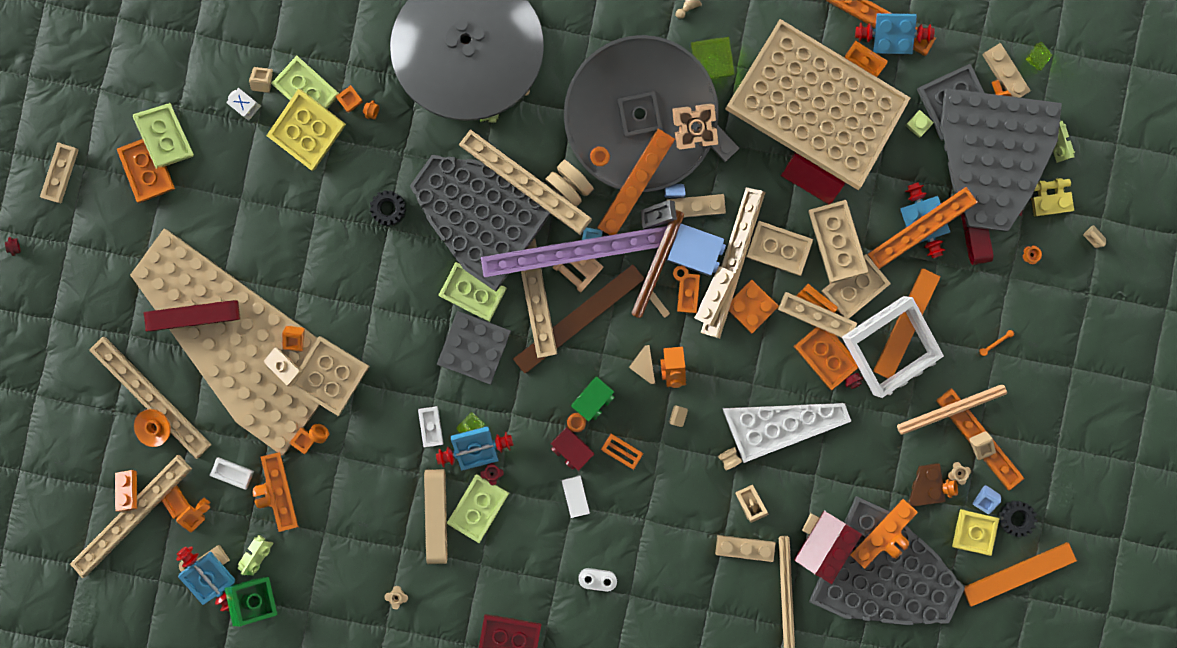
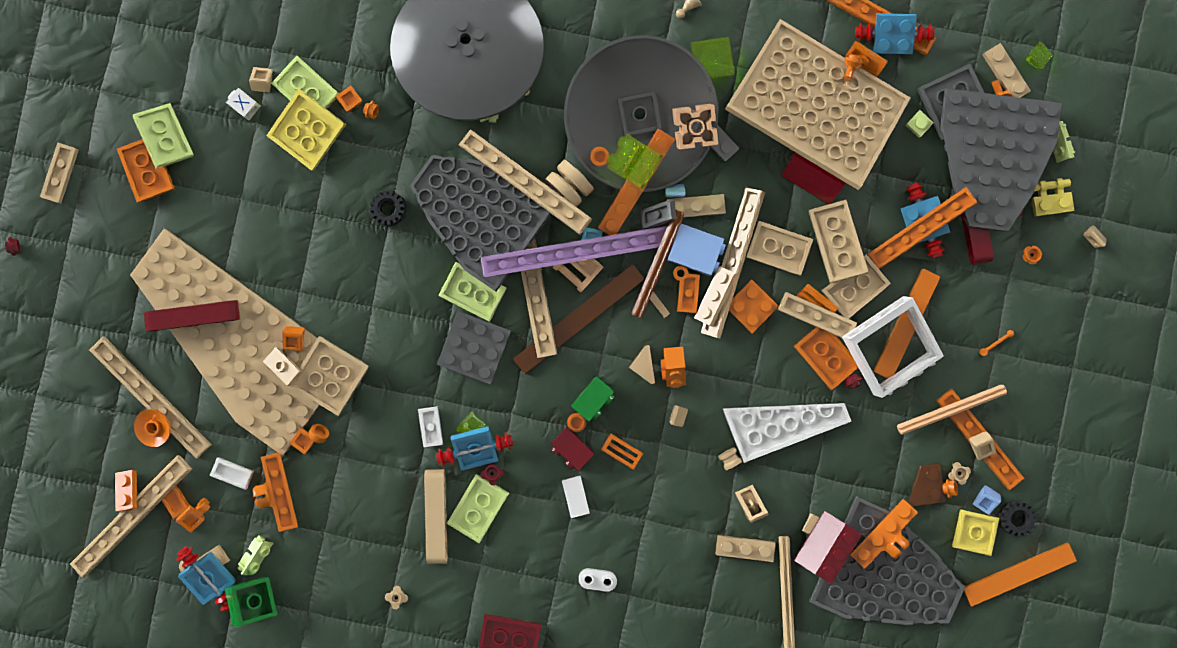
none -> clear neon green plate [607,134,663,189]
none -> orange plate [844,54,864,81]

